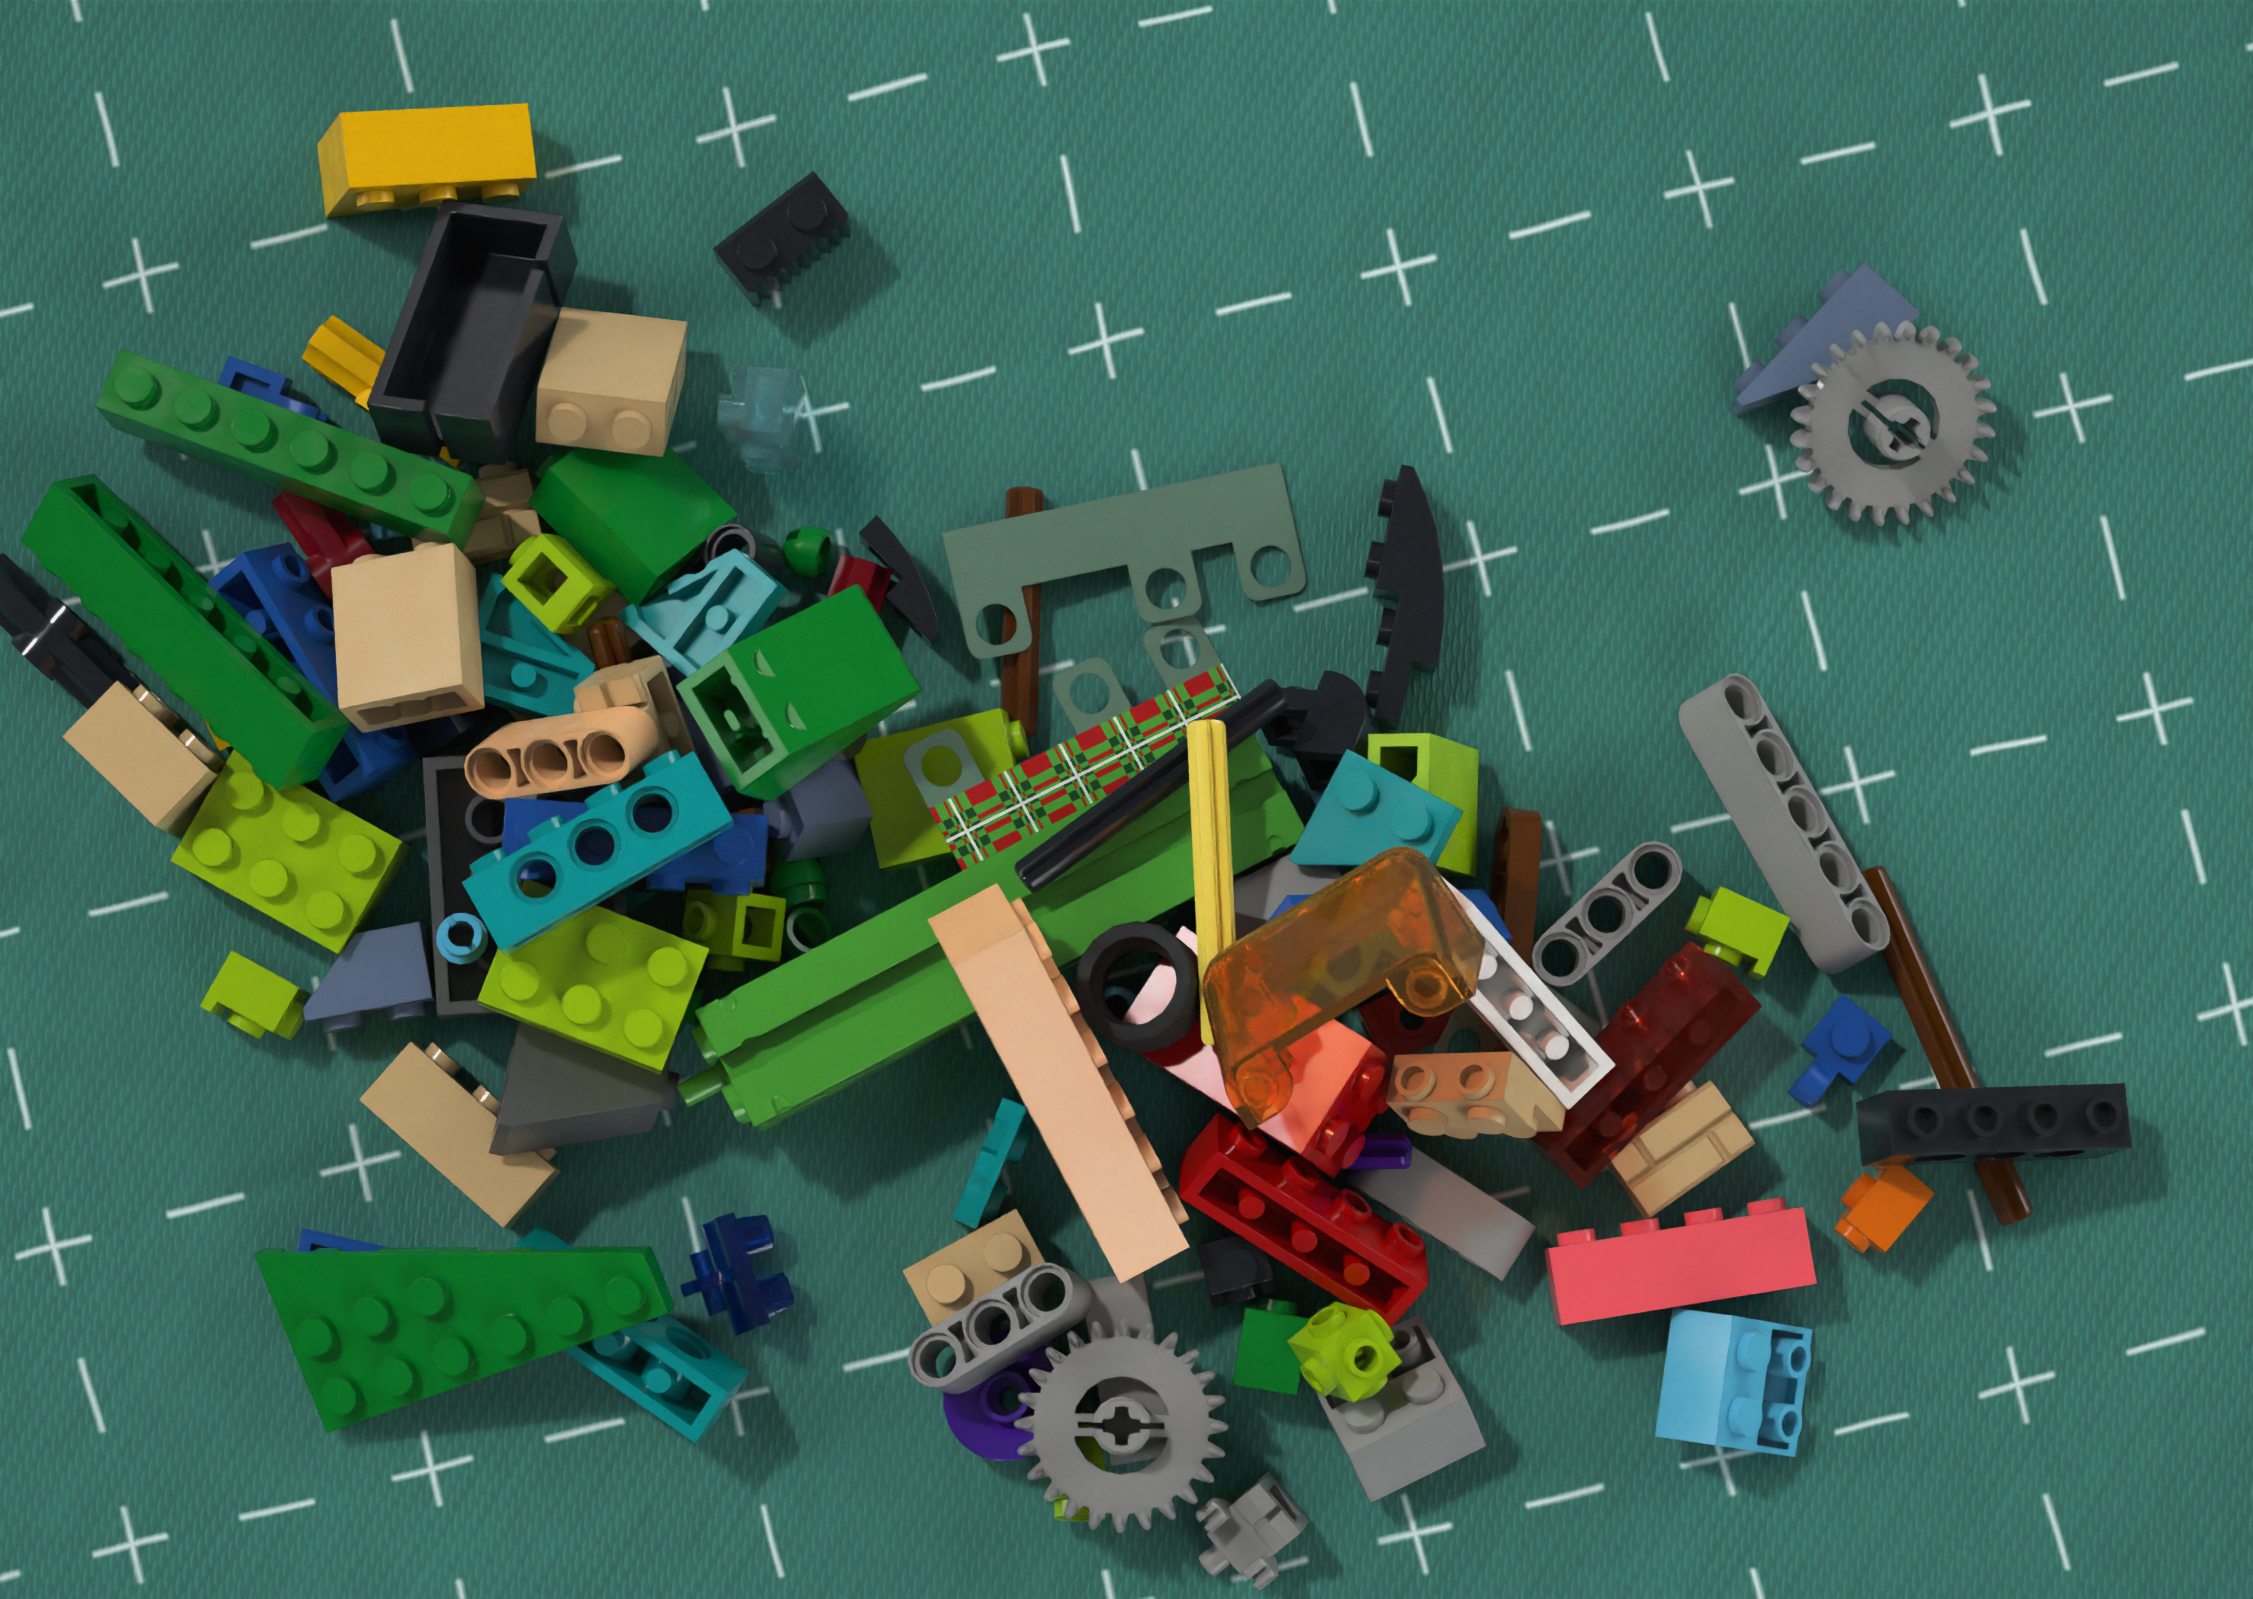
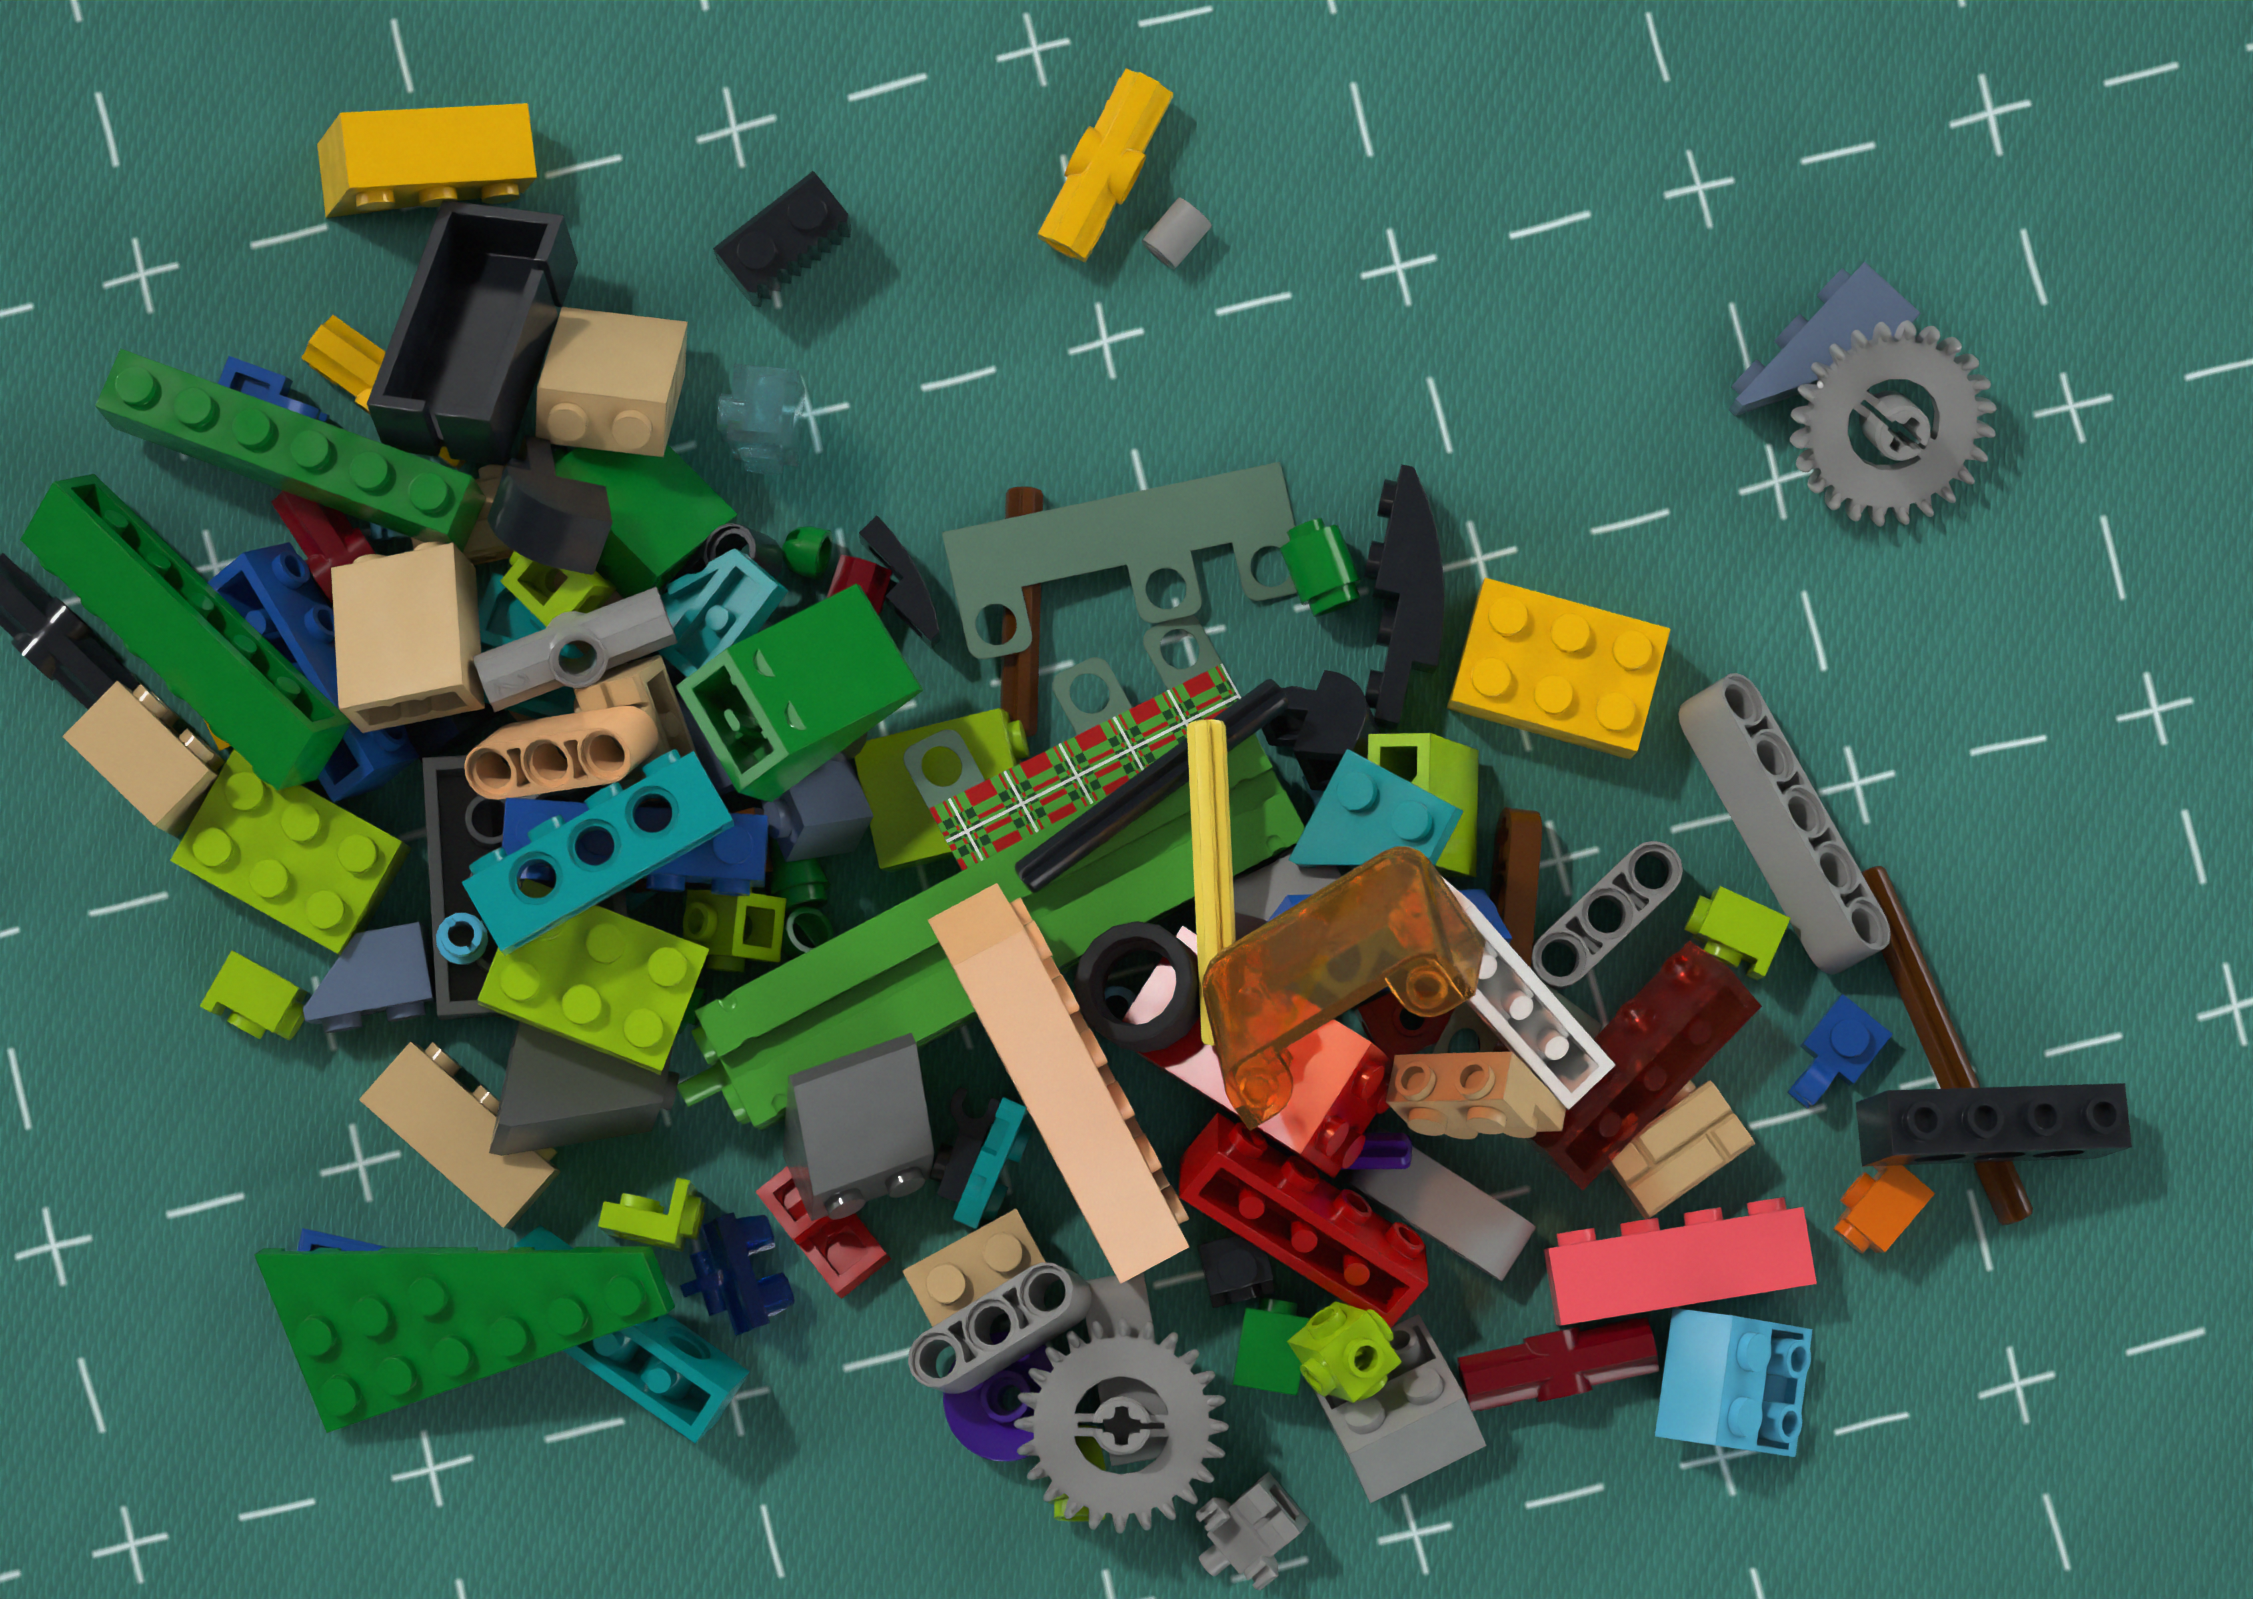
none -> light grey piece [473,587,678,712]
none -> black brick [487,435,613,575]
none -> lime bracket [598,1177,705,1252]
none -> red slope [755,1166,891,1299]
none -> dark grey slope [783,1033,934,1221]
none -> black plate [930,1087,999,1203]
none -> yellow piece [1038,69,1173,263]
none -> light grey hinge [1142,197,1212,270]
none -> green brick [1280,518,1361,617]
none -> yellow brick [1447,577,1671,760]
none -> dark red piece [1457,1317,1659,1411]

